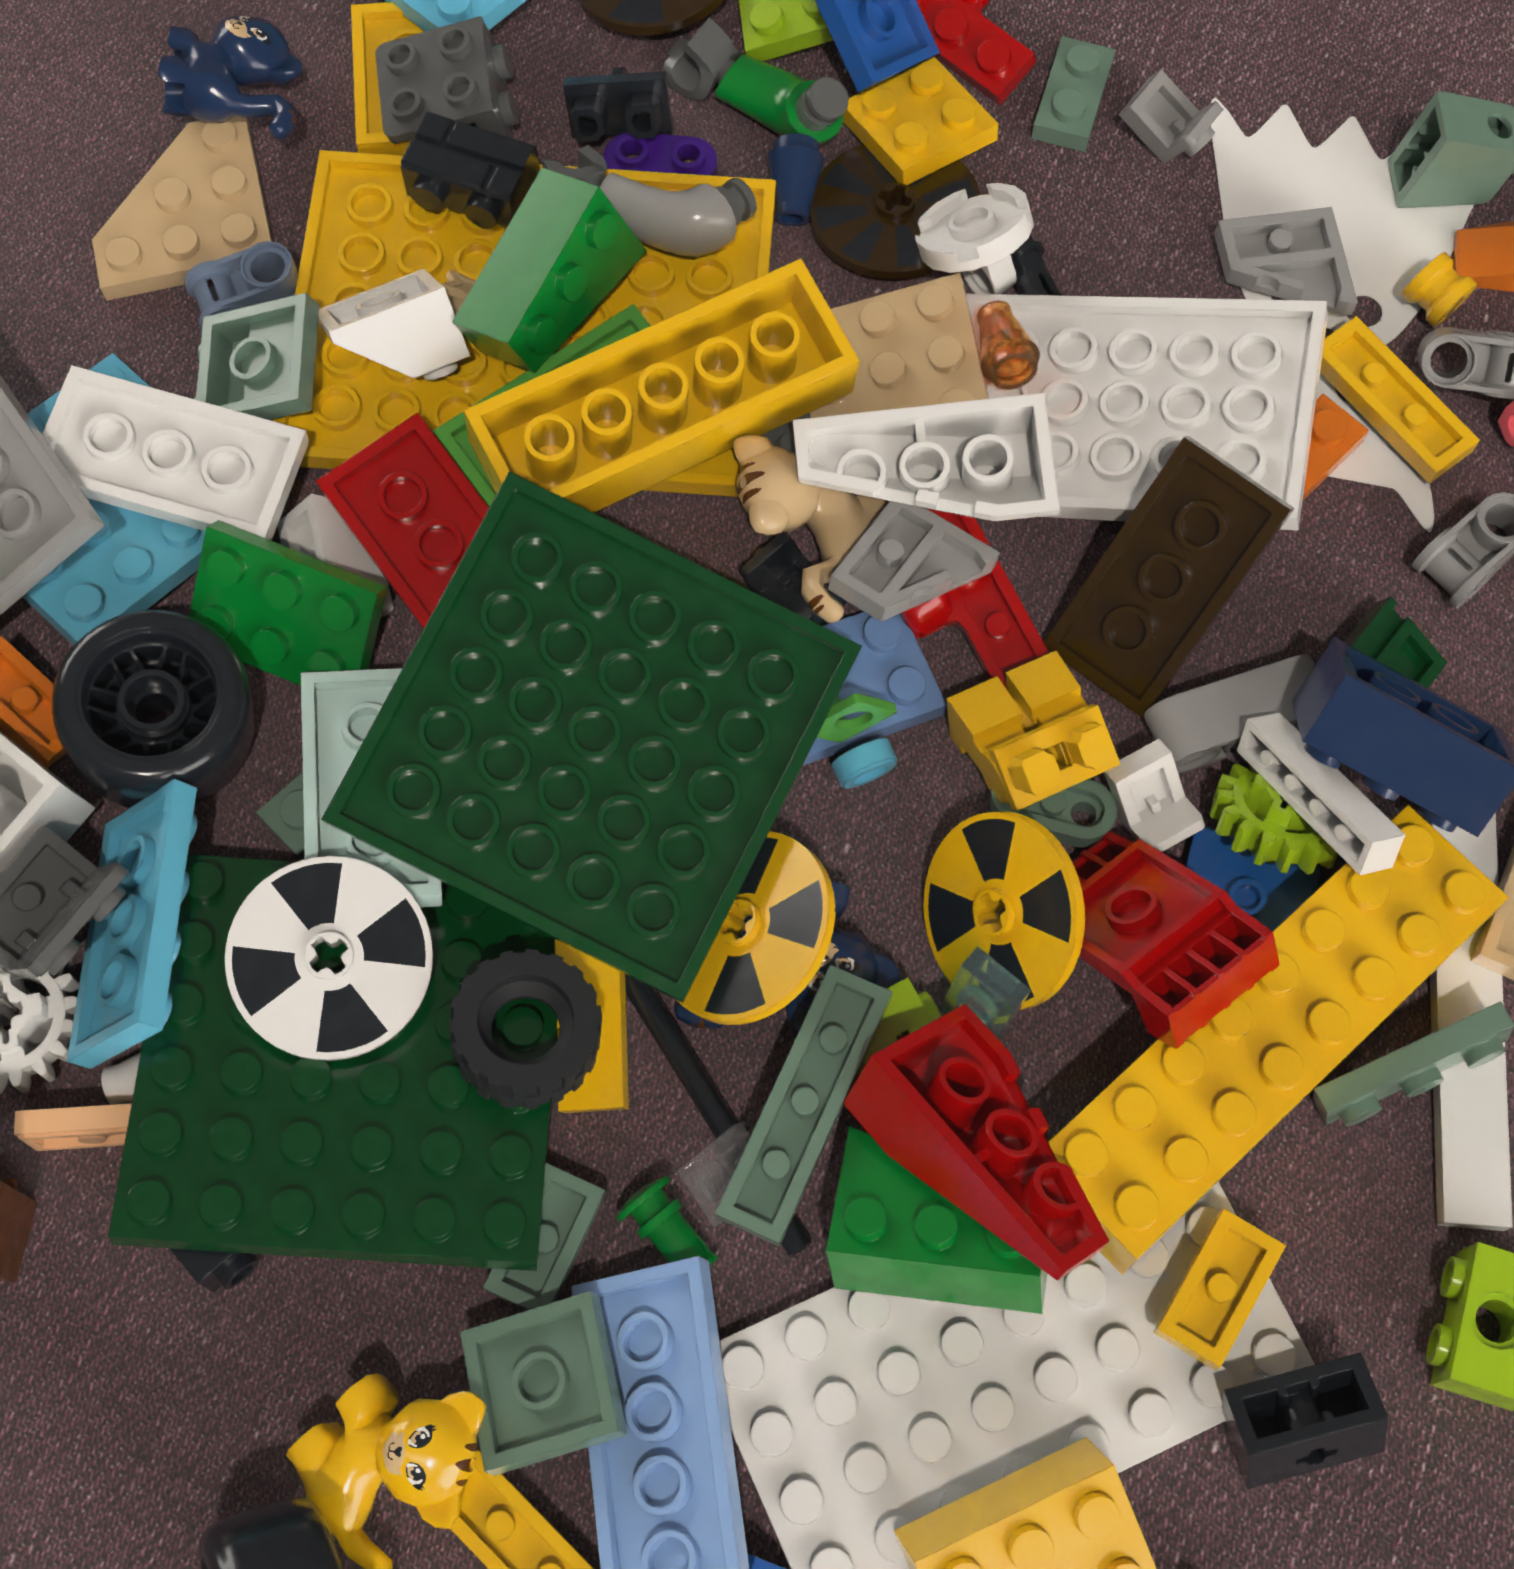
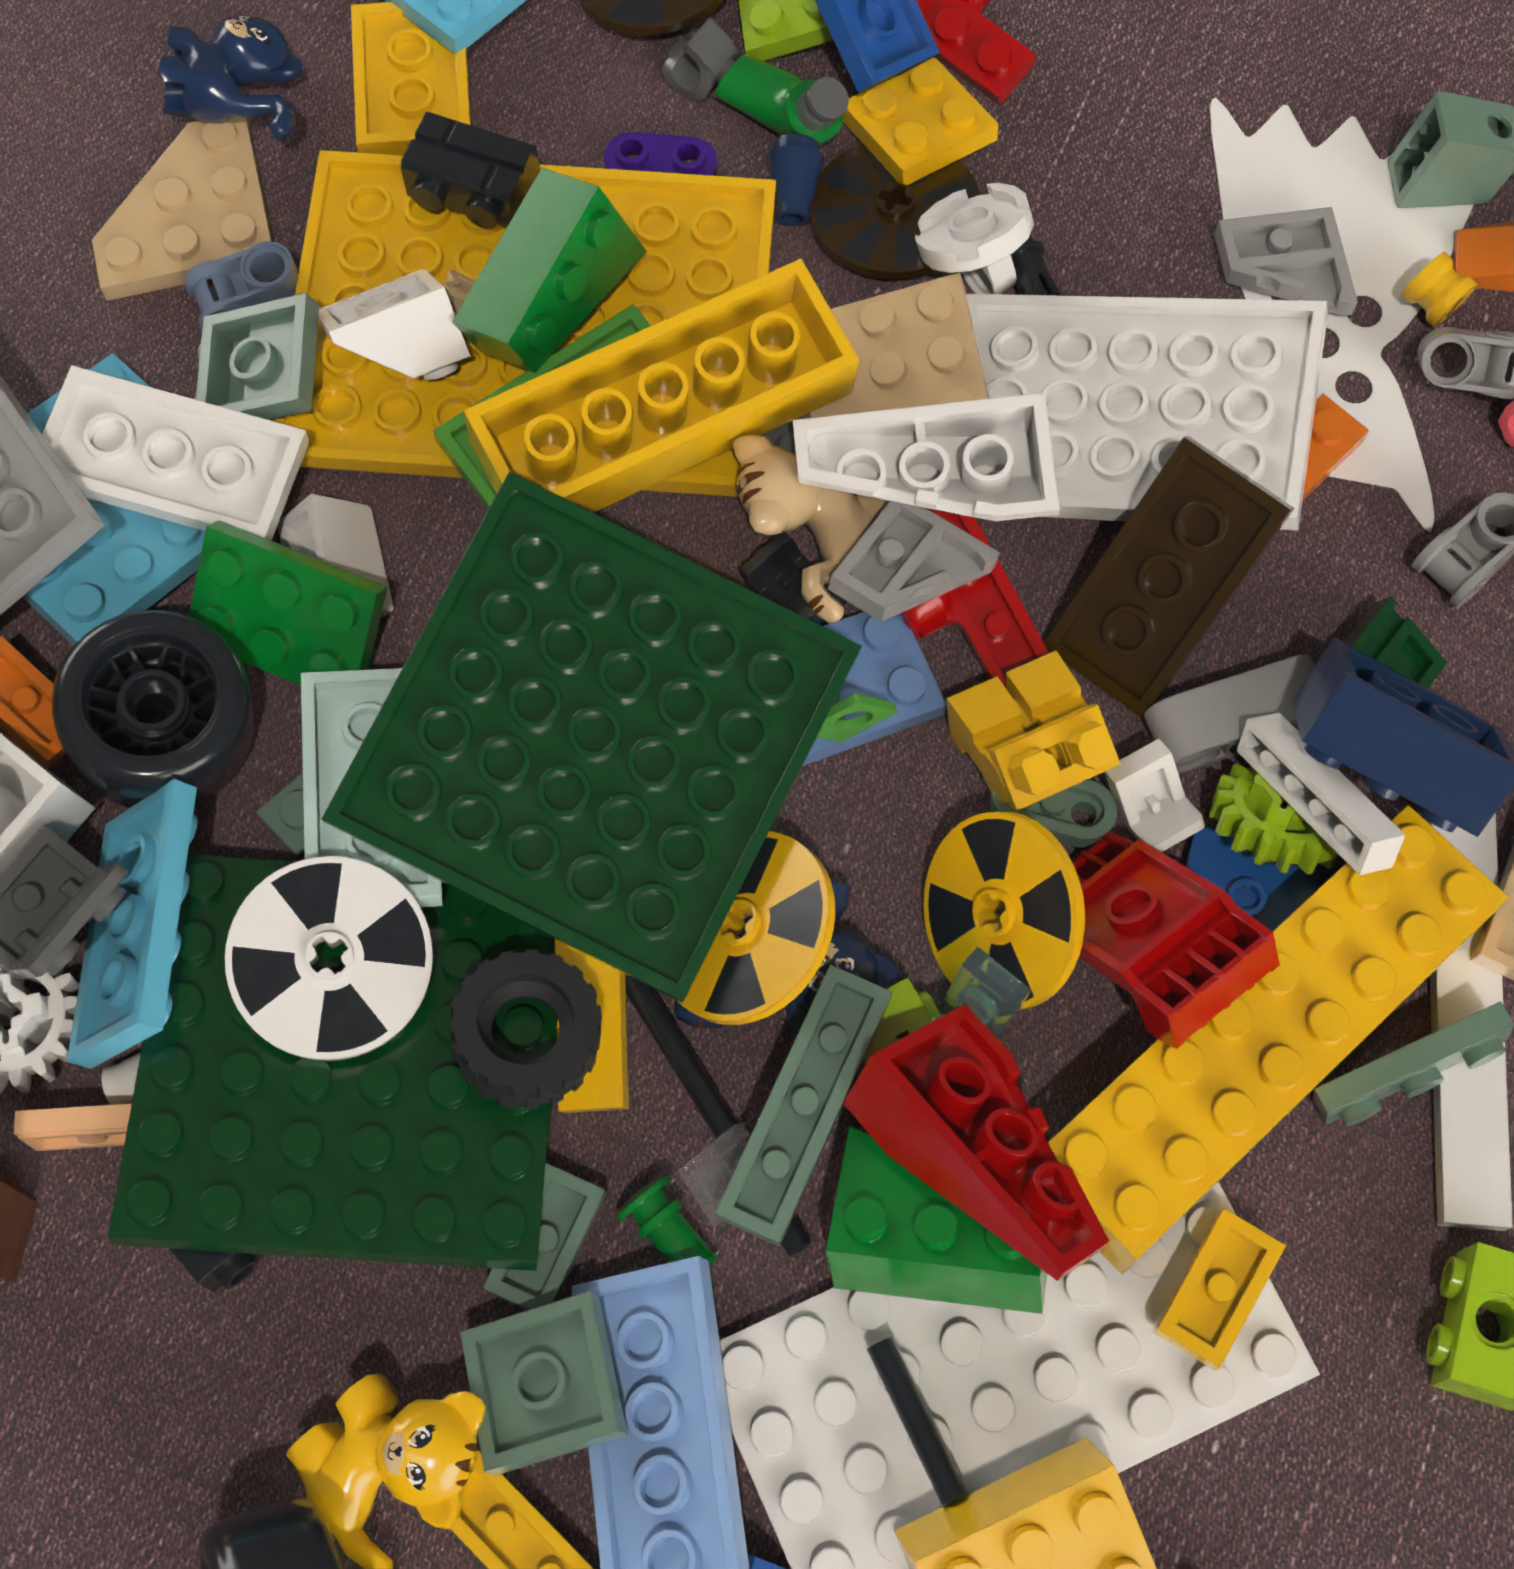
red plate [316,412,489,629] -> none
dark grey bracket [375,16,519,143] -> none
light grey piece [537,145,757,257] -> none
black hips [563,67,673,142] -> none
medium azure tile [831,738,898,789] -> none
clear orange cone [977,300,1040,390] -> none
sand green plate [1031,36,1116,152] -> none
light grey bracket [1118,69,1224,164] -> none
black brick [1223,1352,1389,1489] -> none
yellow plate [1320,316,1480,484] -> none
none -> black piece [867,1337,968,1506]

